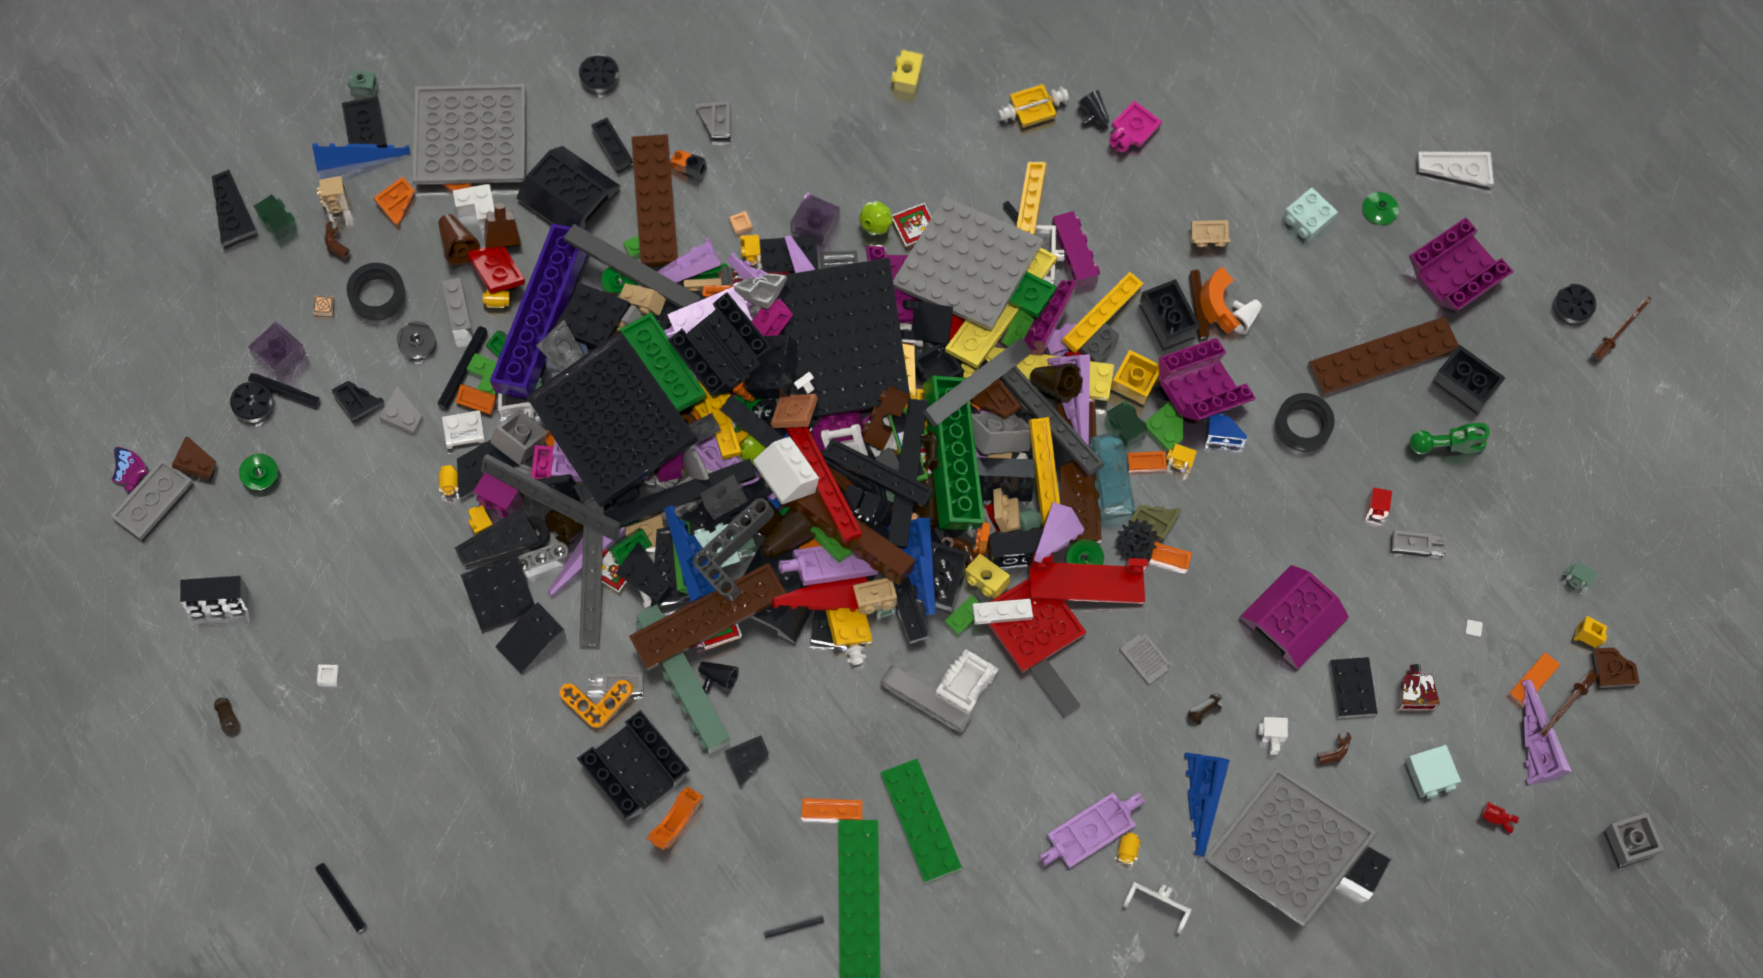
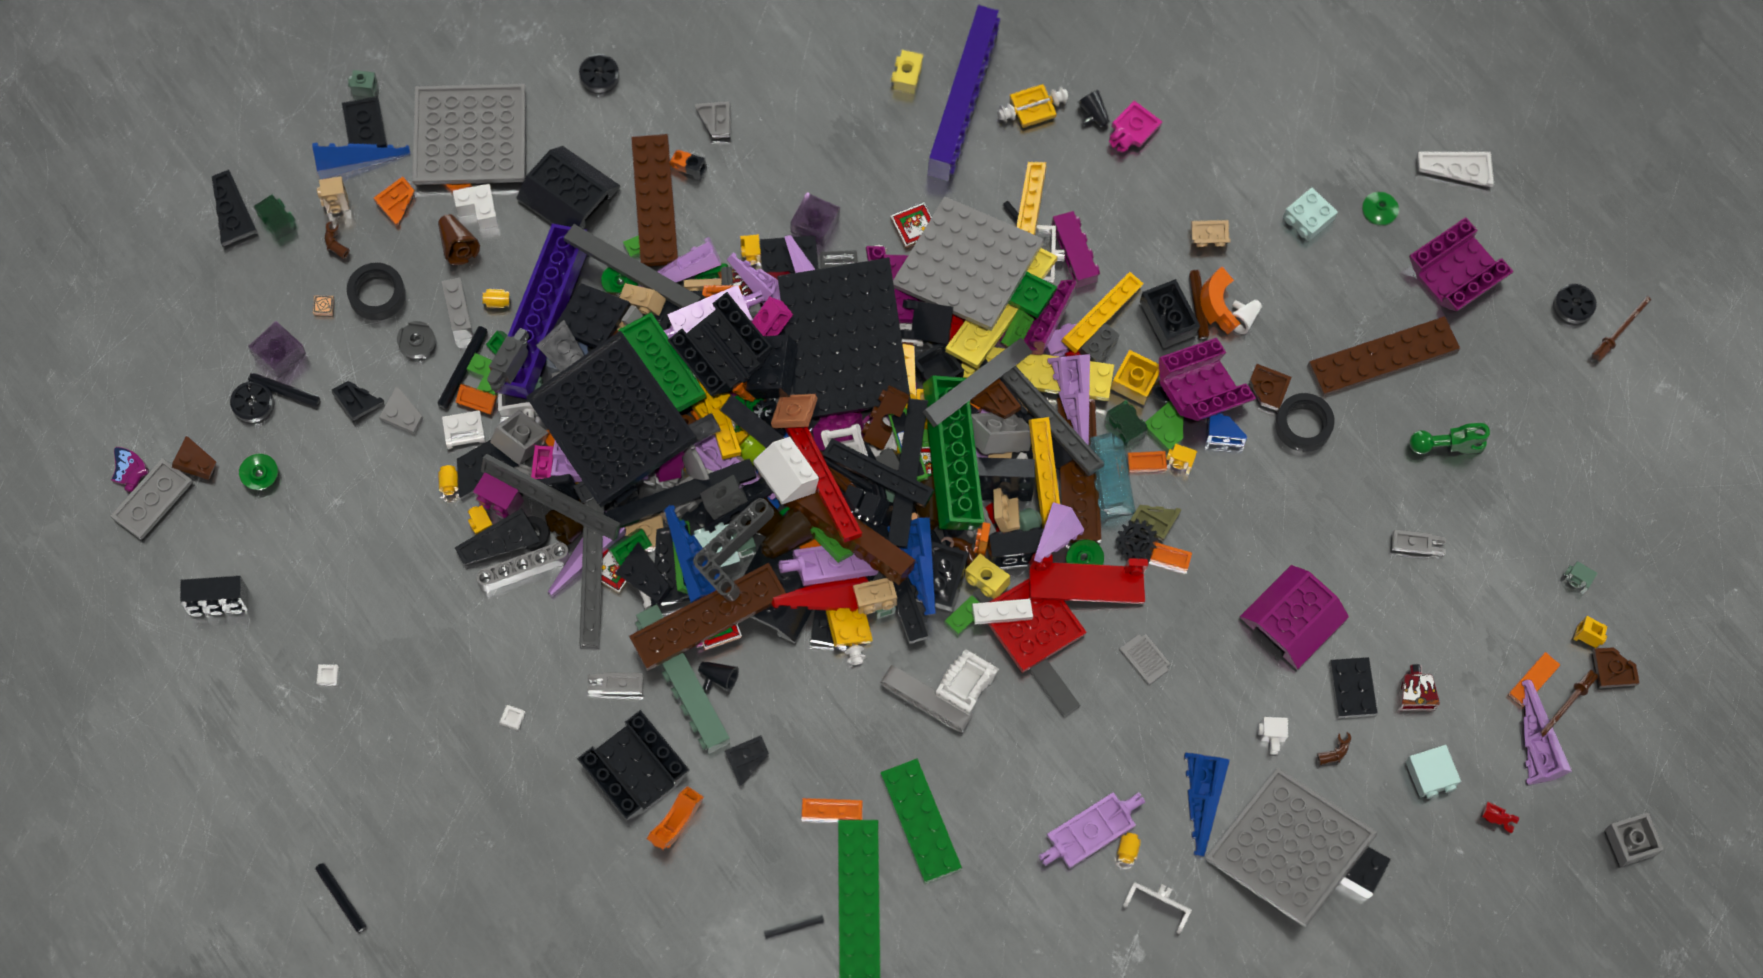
dark brown piece [214,697,239,735] -> none
black plate [460,554,535,630] -> none
red plate [467,246,525,294] -> none
reddish brown torso [484,203,521,248] -> none
black slope [495,602,566,675] -> none
light orange beam [560,680,634,728] -> none
black plate [591,117,633,171] -> none
light nougat tile [729,211,753,235] -> none
light grey brick [734,274,787,309] -> none
white tile [793,372,814,394] -> none
lime plant [859,201,893,236] -> none
dark brown piece [919,431,939,470] -> none
dark brown cone [1030,363,1083,401] -> none
dark brown piece [1188,693,1223,725] -> none
red brick [1367,487,1392,519] -> none
black brick [1433,344,1506,413] -> none
white sticker [1466,620,1483,637] -> none
none -> dark grey hinge [487,328,529,391]
none -> white tile [499,705,526,731]
none -> dark purple brick [927,5,1001,181]
none -> reddish brown plate [1249,364,1292,411]

